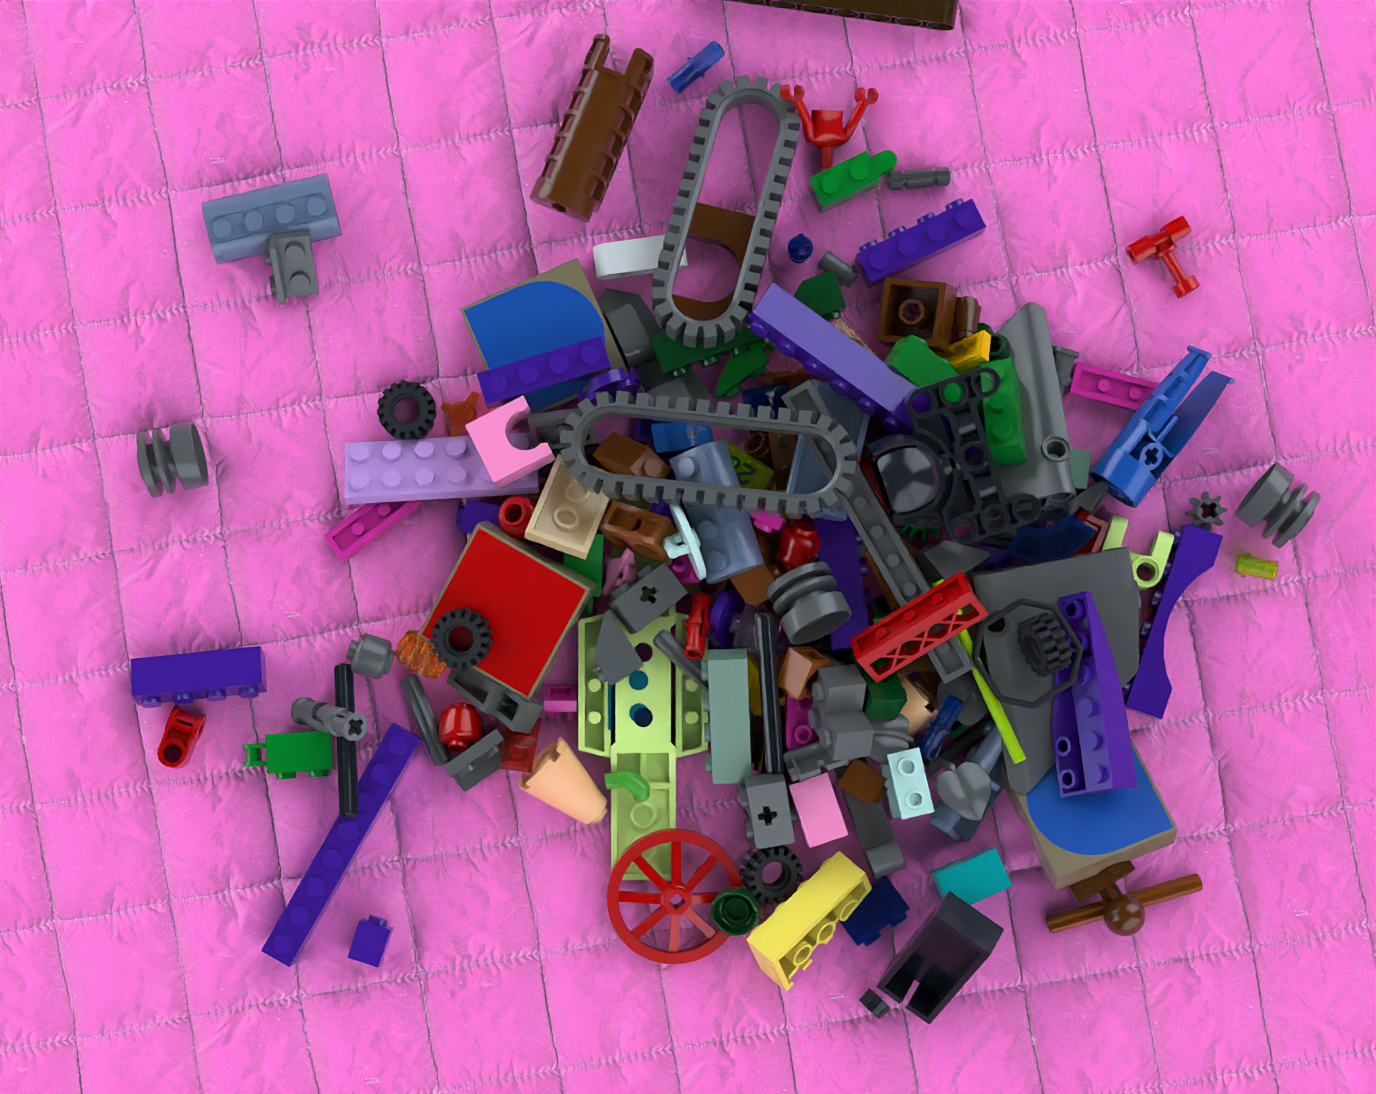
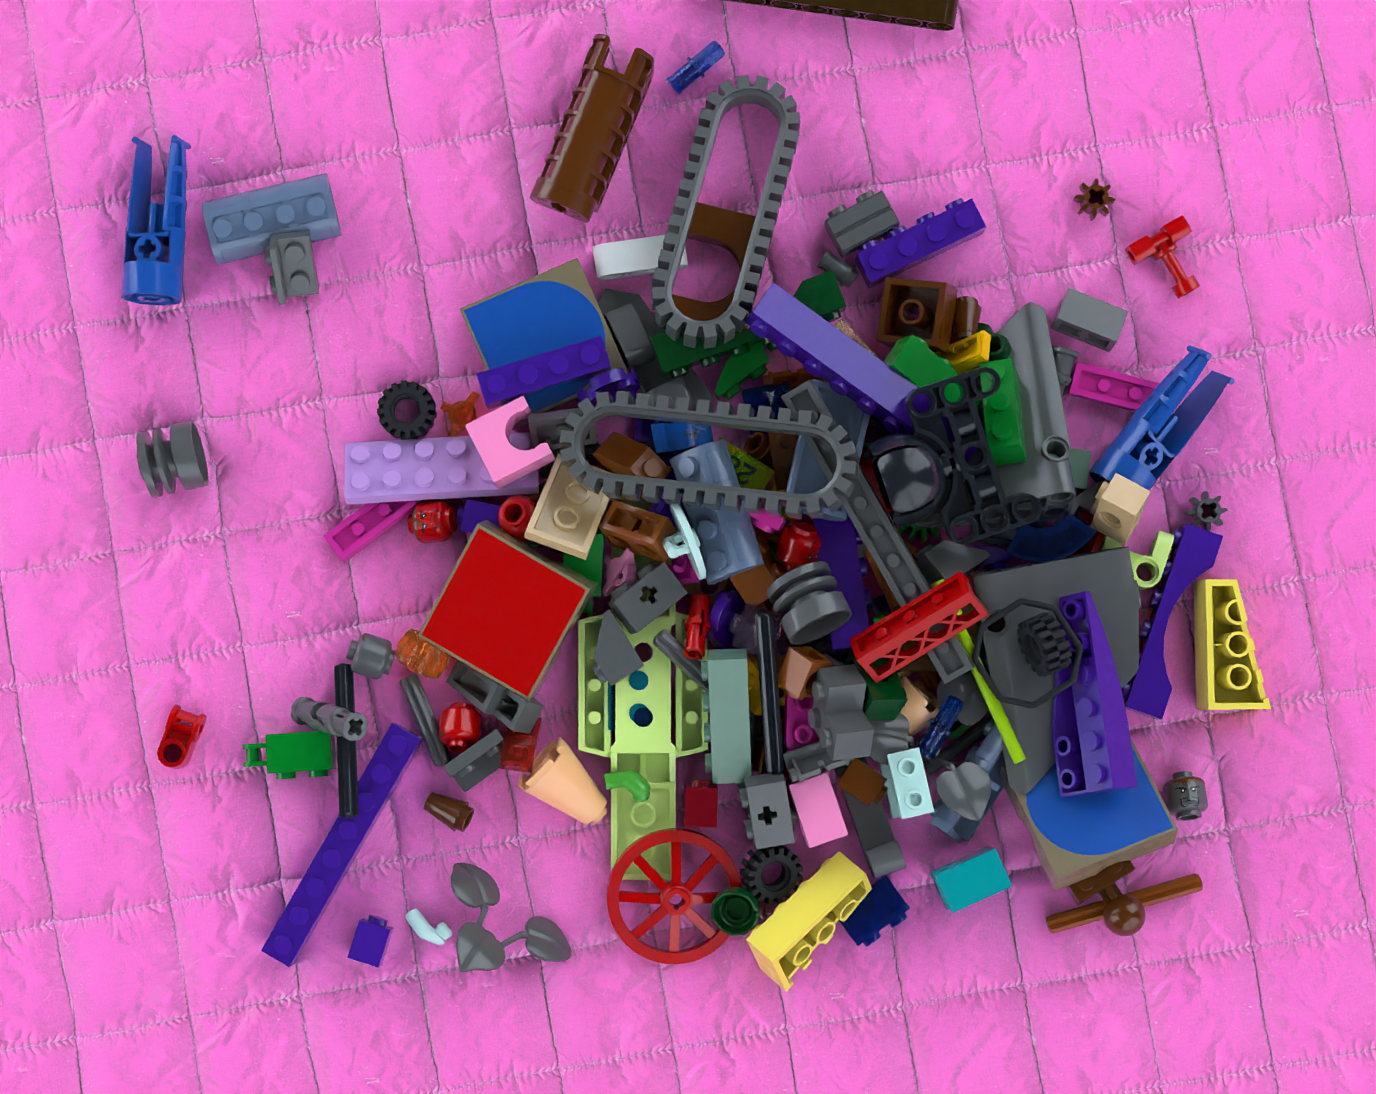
dark purple brick [131,646,267,708] -> none
black tyre [430,608,493,670] -> none
dark pink tile [544,685,578,721] -> none
red piece [780,85,879,169] -> none
clear blue axle [787,233,813,264] -> none
green brick [807,150,897,214] -> none
black axle [859,988,891,1019] -> none
black piece [876,891,1004,1025] -> none
dark grey axle [888,167,951,190] -> none
dark grey wheel [1235,462,1321,549] -> none
clear neon green pin [1235,552,1278,581] -> none
none -> blue piece [121,135,191,306]
none -> light aqua arm [405,908,452,945]
none -> red head [408,500,458,543]
none -> reddish brown cone [424,792,474,832]
none -> dark grey plant [451,863,572,972]
none -> dark red brick [684,780,718,828]
none -> dark grey brick [824,190,900,258]
none -> hinge [1051,288,1128,352]
none -> reddish brown gear [1073,179,1115,221]
none -> tan brick [1090,473,1151,545]
none -> dark grey head [1163,771,1208,821]
none -> light yellow wedge [1193,579,1271,710]

